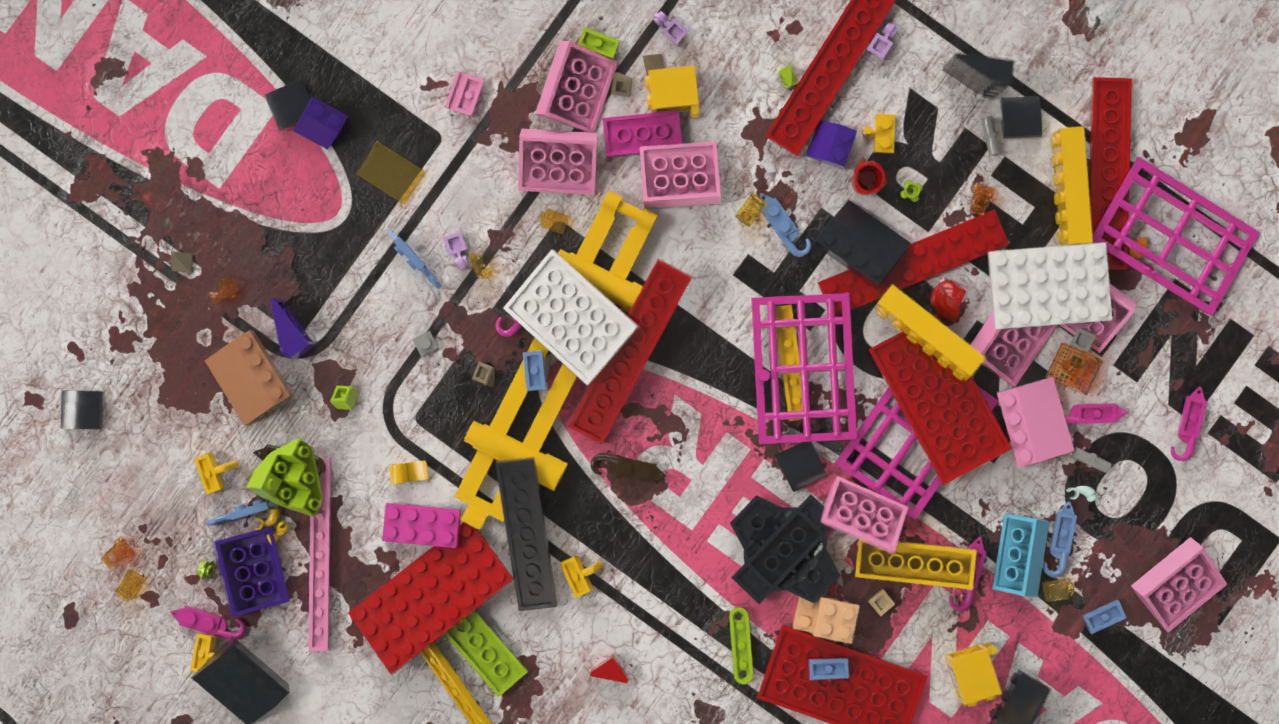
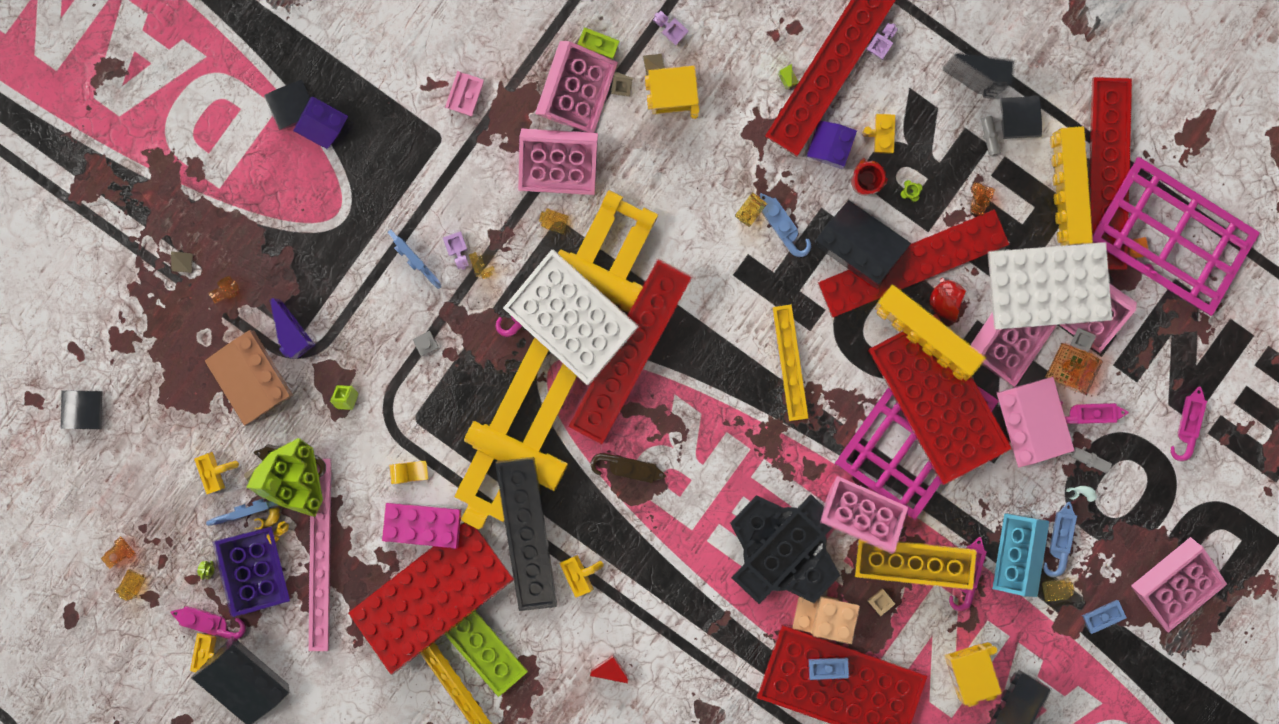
clear yellow piece [356,141,425,205] -> none
dark tan slope [472,362,495,387] -> none
medium blue plate [523,350,546,391] -> none
dark pink plate [603,110,682,157] -> none
bright pink slope [640,141,721,209] -> none
lime plate [729,607,753,684] -> none
dark pink door [751,292,857,444] -> none
black slope [775,442,827,492] -> none

